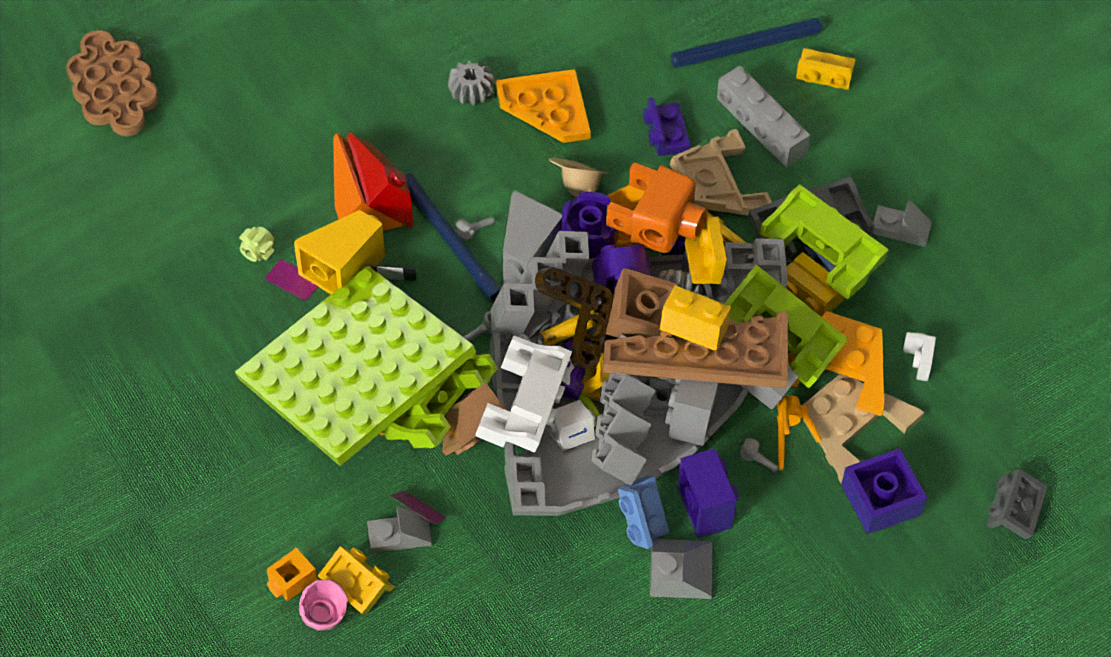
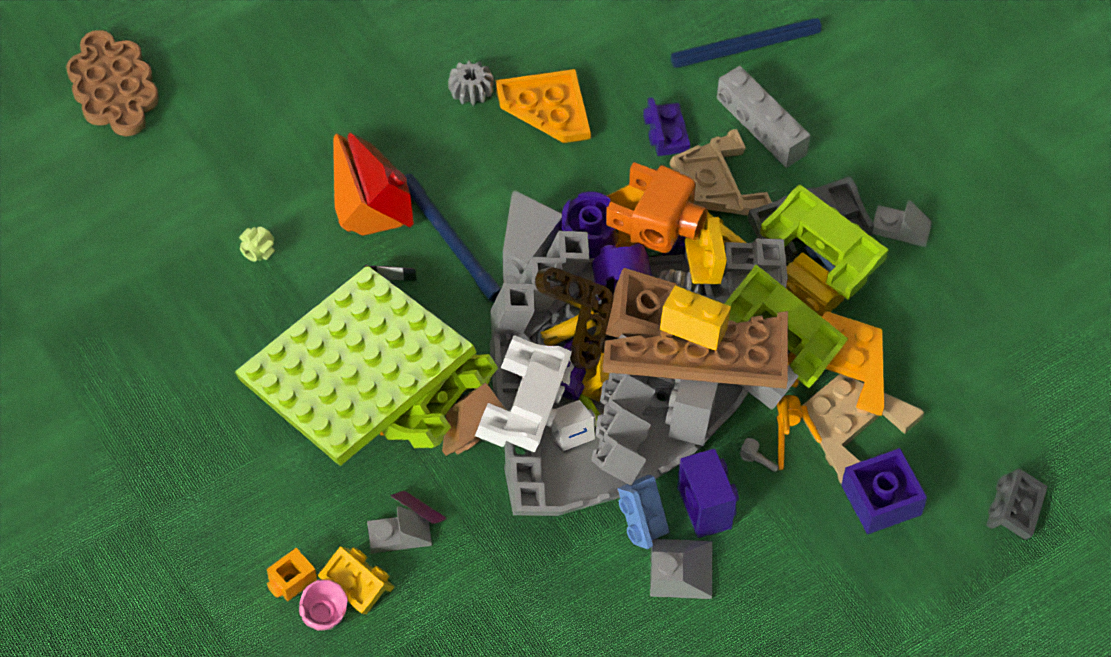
magenta sticker [265,260,318,301] -> none
yellow slope [294,210,385,294] -> none
light grey hand [455,217,494,240] -> none
light grey hand [464,311,492,341] -> none
tan piece [549,158,609,197] -> none
yellow bracket [796,48,856,90] -> none
white bracket [903,332,936,381] -> none

